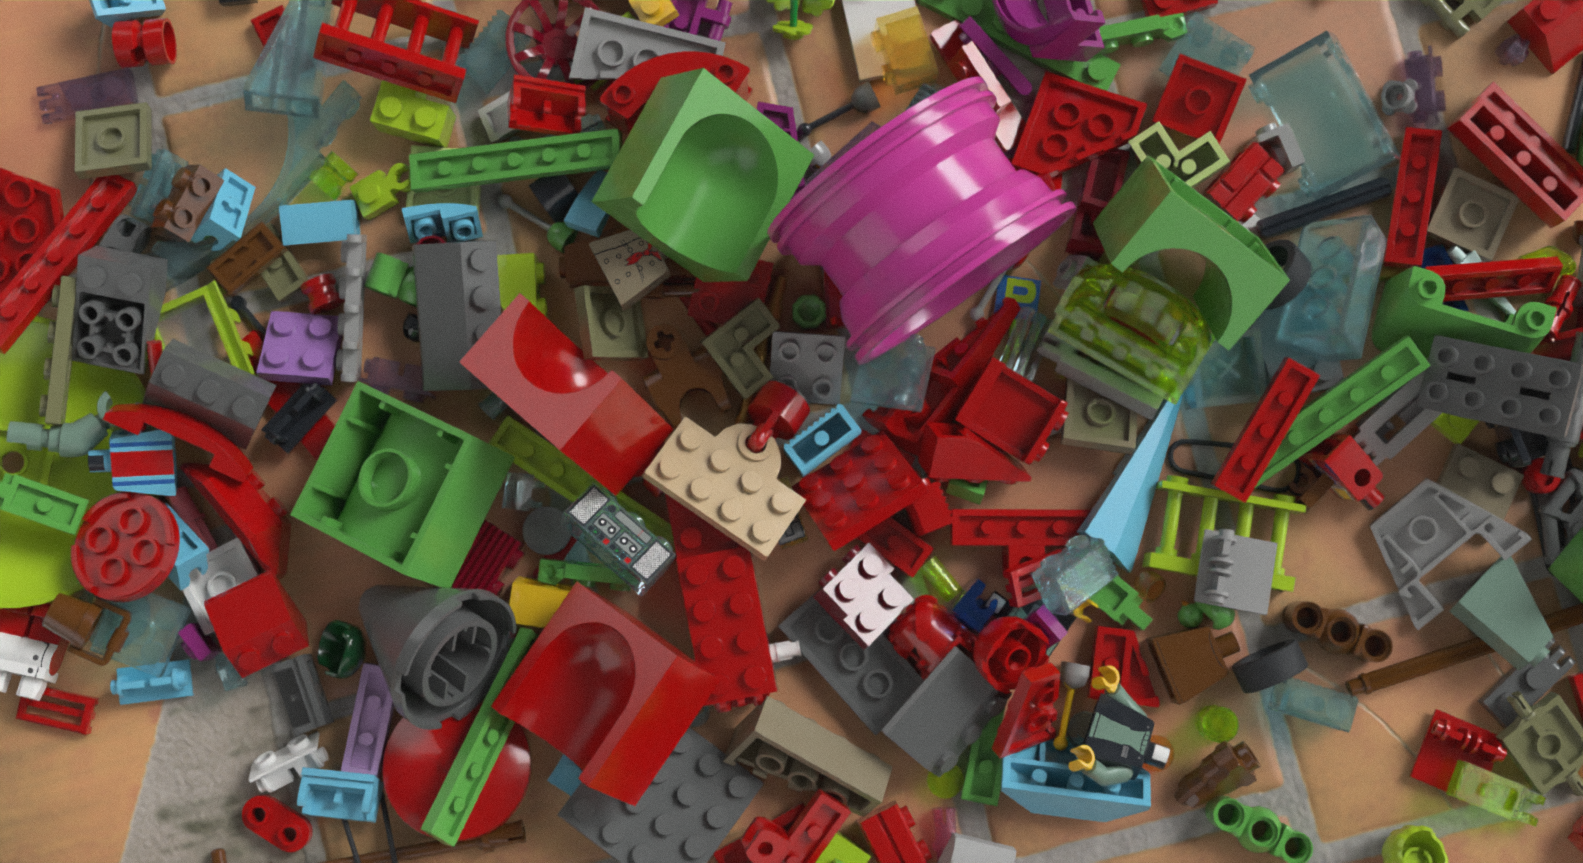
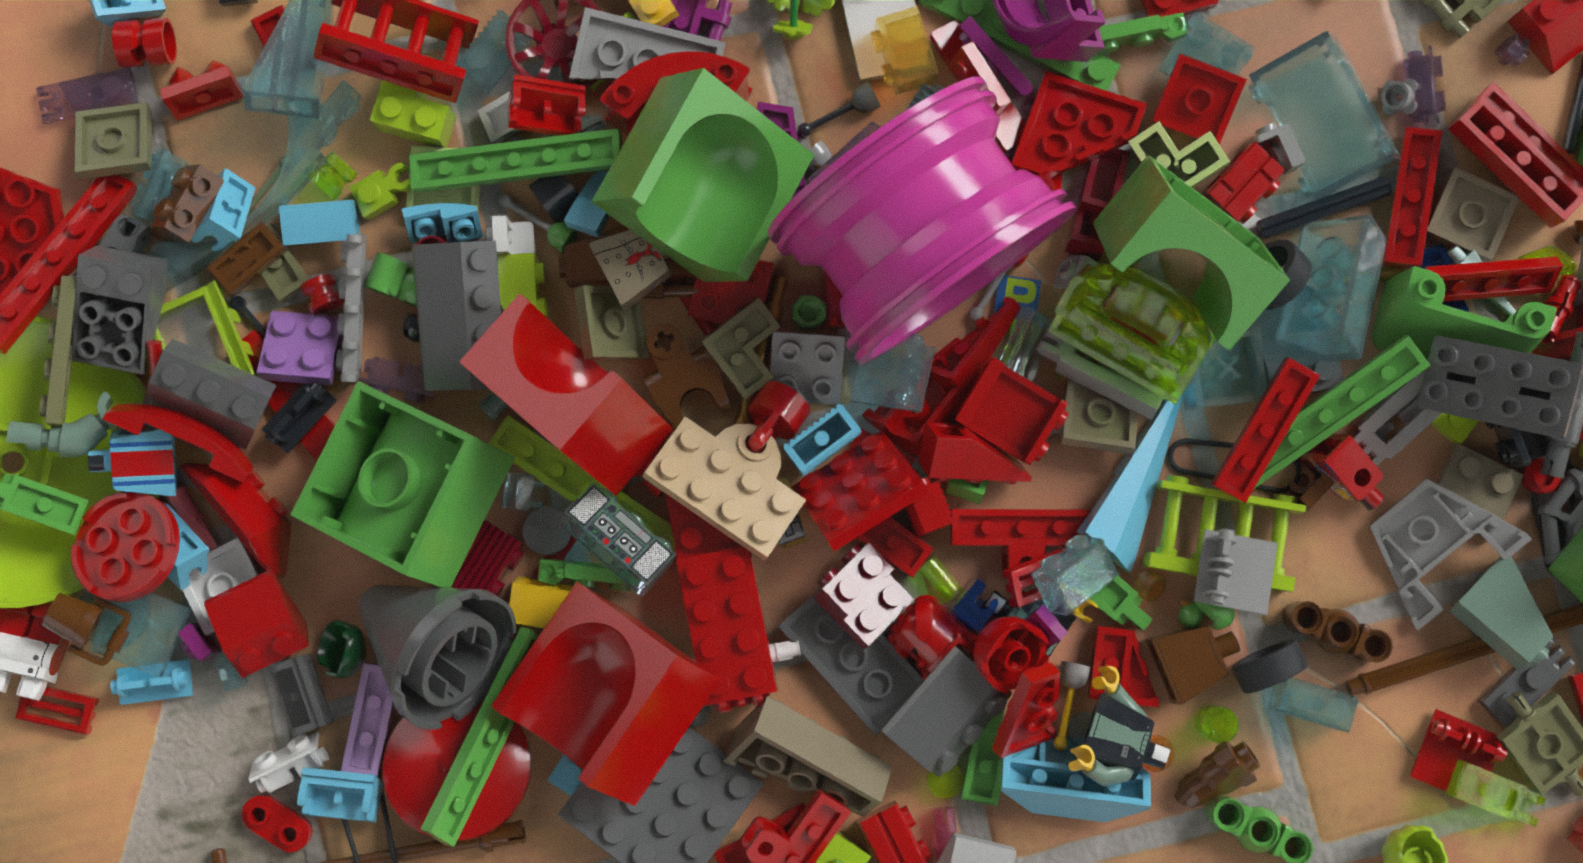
none -> red tile [160,60,244,121]
none -> olive hinge [247,156,292,218]
none -> white bracket [486,215,535,255]

